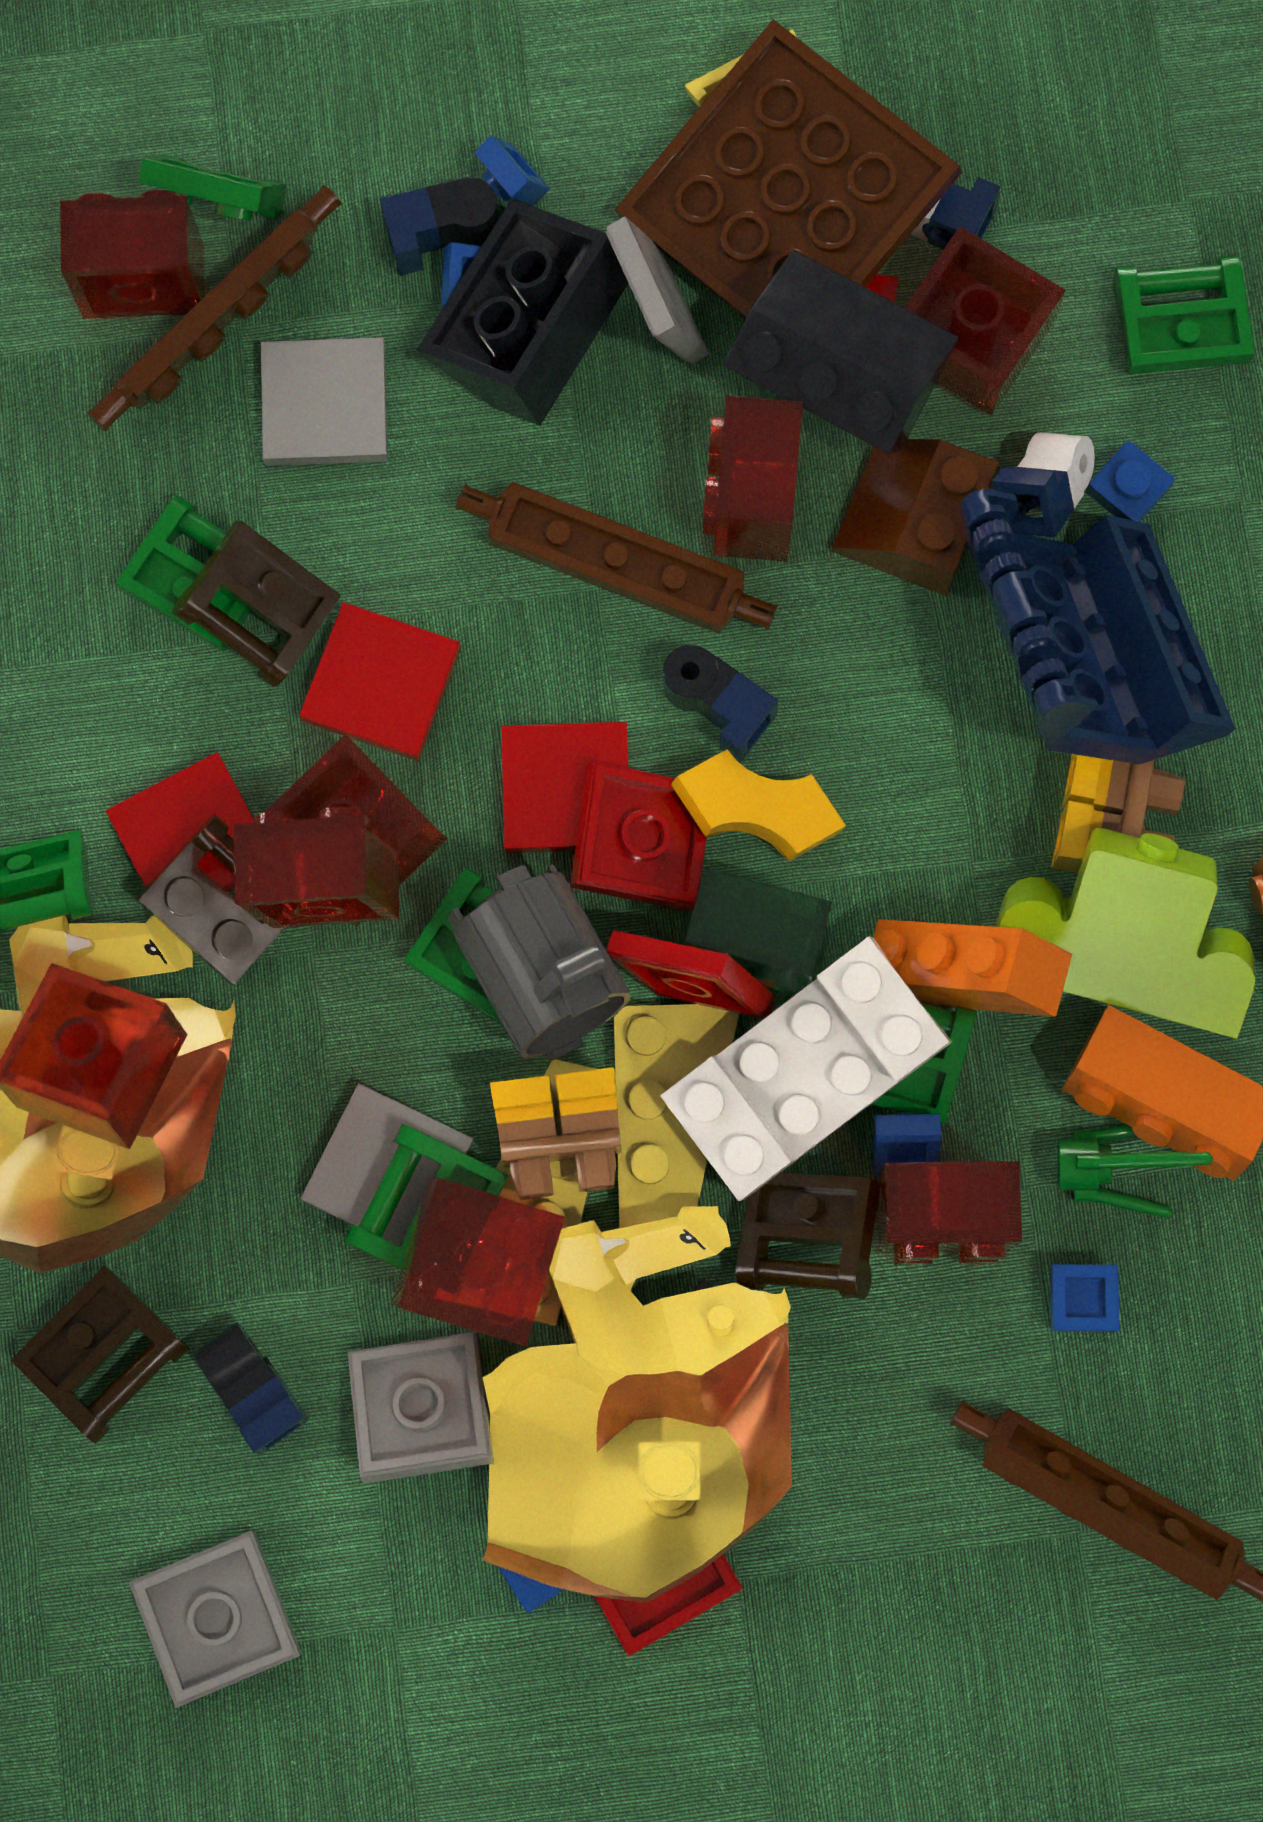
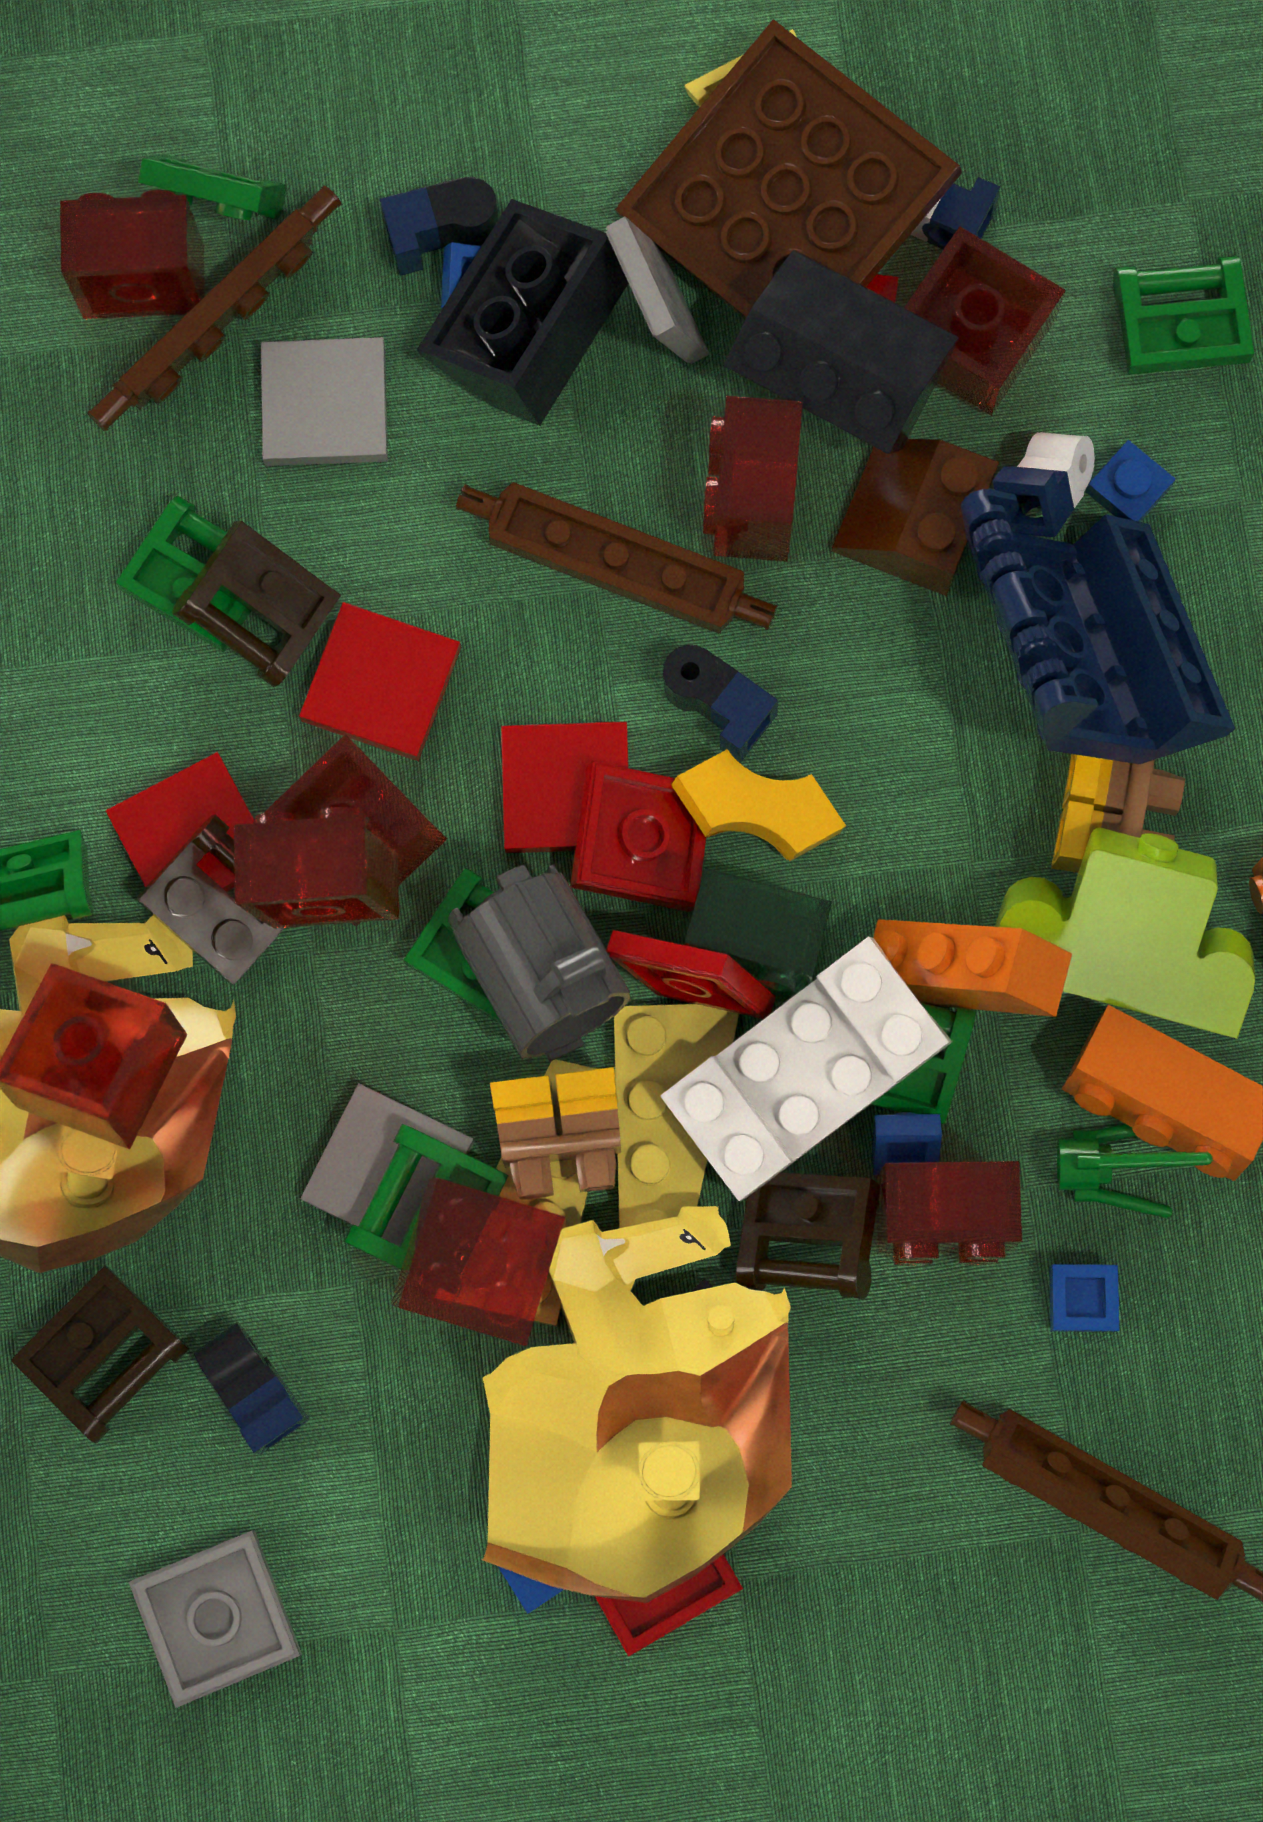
light grey tile [347,1332,494,1484] -> none
blue plate [474,135,550,206] -> none

